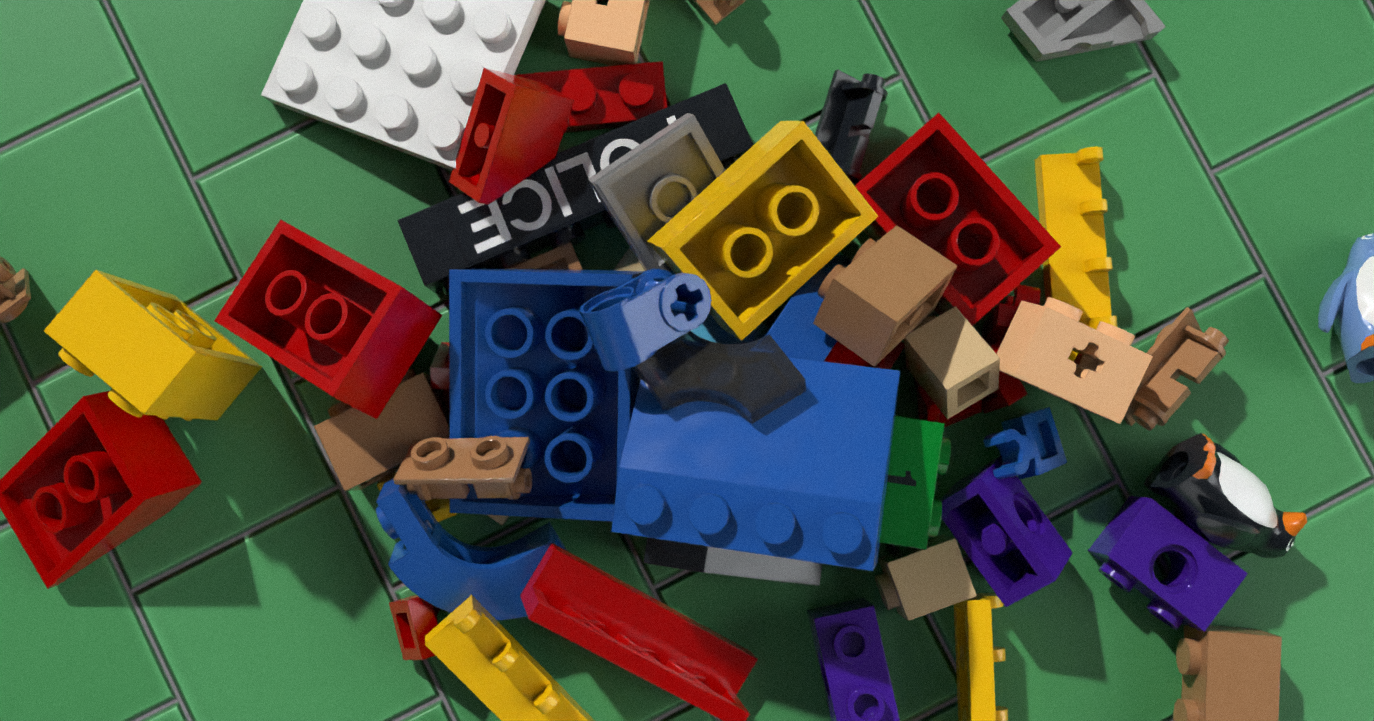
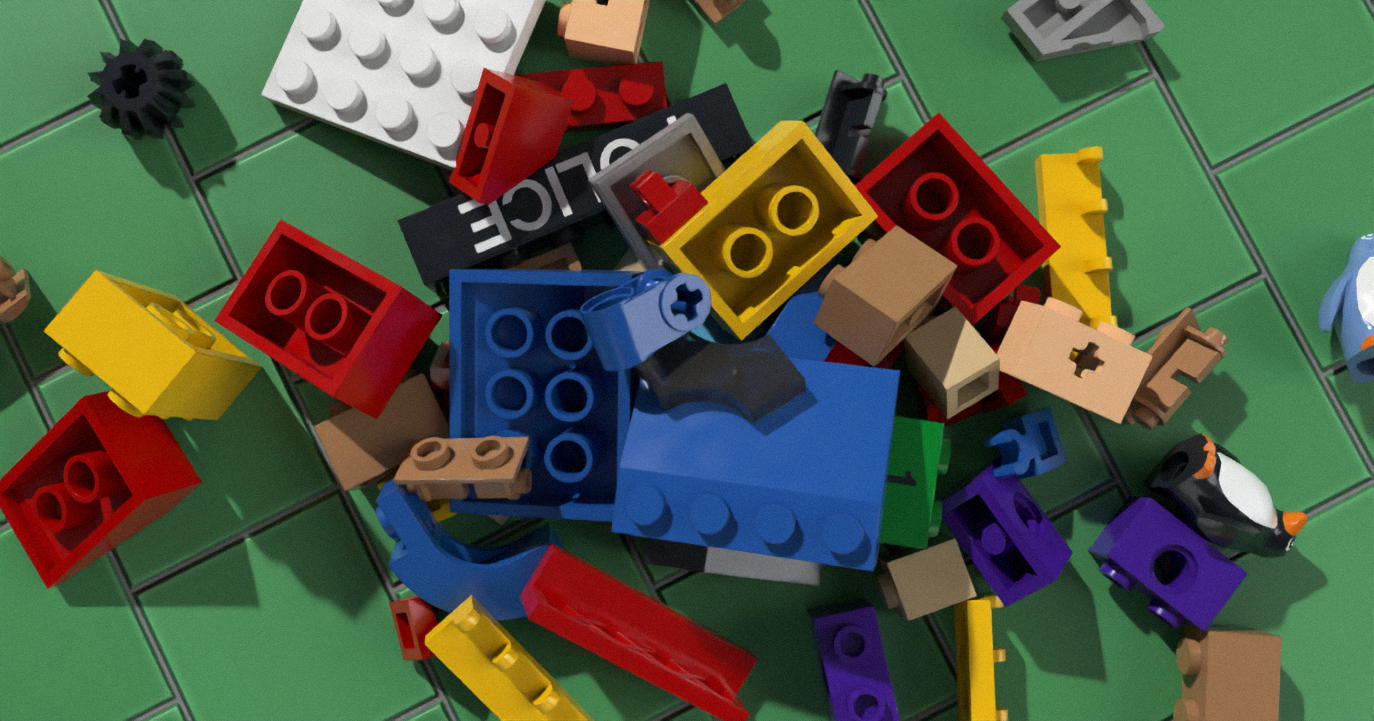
none -> black gear [87,39,196,140]
none -> red tile [629,169,708,244]

